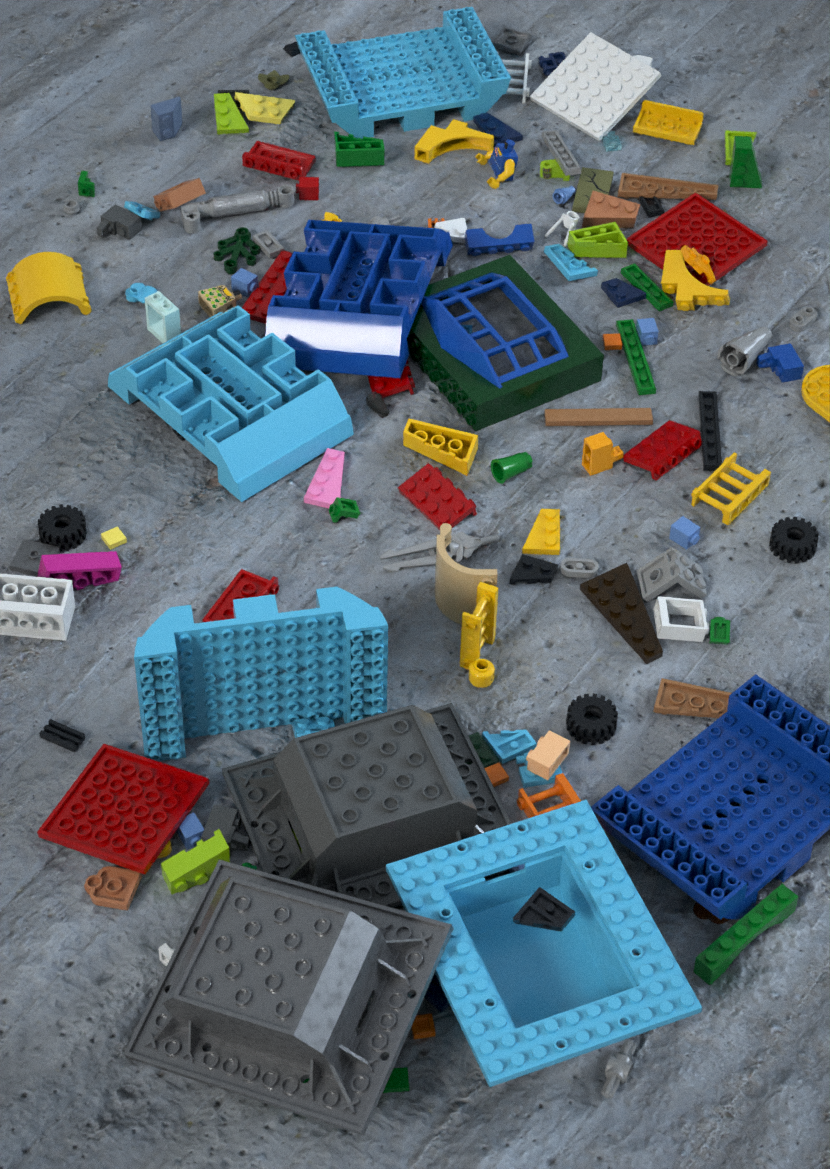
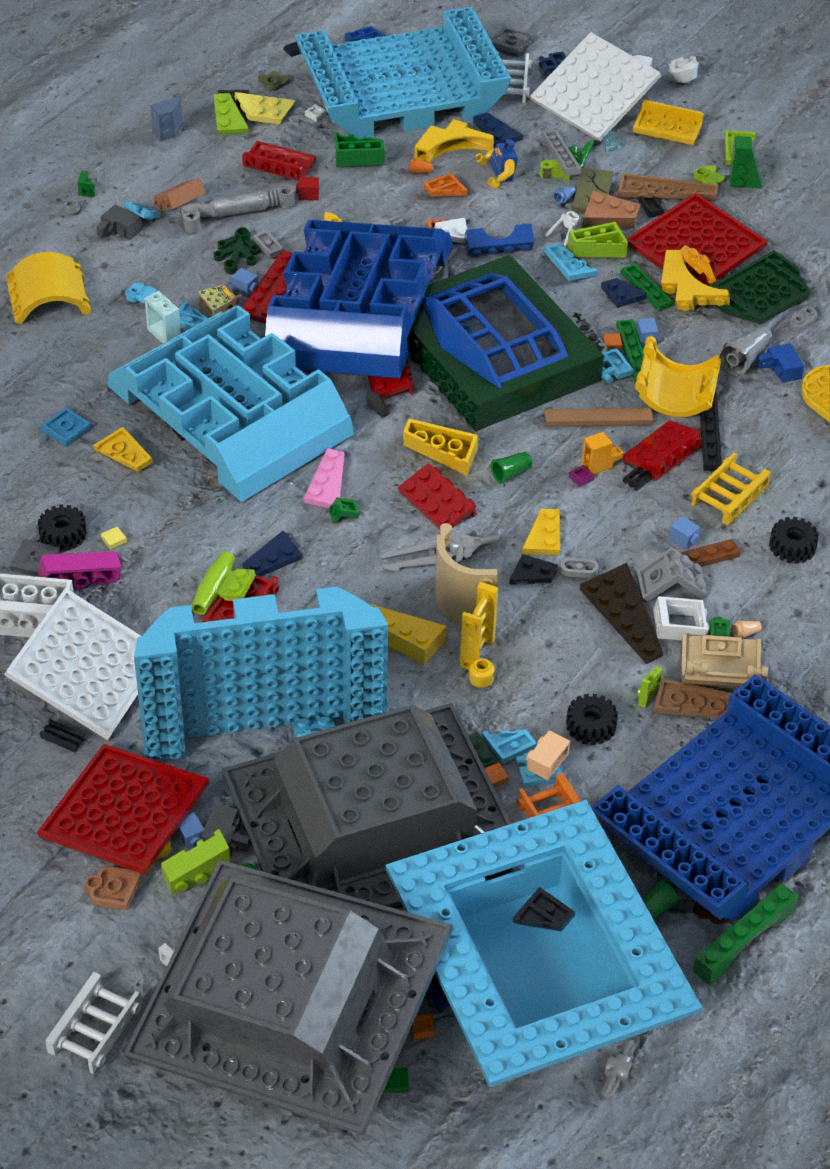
none -> white plate [4,588,142,740]
none -> dark azure tile [40,407,92,447]
none -> white fence [45,972,142,1074]
none -> yellow wing [93,427,153,472]
none -> medium azure wing [179,300,208,330]
none -> lime plate [192,551,256,615]
none -> dark blue wing [243,531,302,577]
none -> white tile [305,104,327,122]
none -> blue wing [345,26,385,42]
none -> yellow wedge [370,604,447,665]
none -> orange cone [409,158,433,174]
none -> orange wing [423,173,467,197]
none -> green piece [568,140,602,169]
none -> light grey beam [569,311,607,352]
none -> magenta tile [569,465,595,487]
none -> medium azure plate [602,348,634,383]
none -> black tile [623,466,652,491]
none -> yellow hinge [635,336,721,417]
none -> lime wing [637,666,663,708]
none -> green plant [642,880,679,920]
none -> white cone [668,56,699,83]
none -> dark orange plate [681,539,740,567]
none -> tan hinge [681,634,768,687]
none -> lime plate [693,166,726,185]
none -> dark green plate [710,250,810,324]
none -> light nougat cone [731,620,762,639]

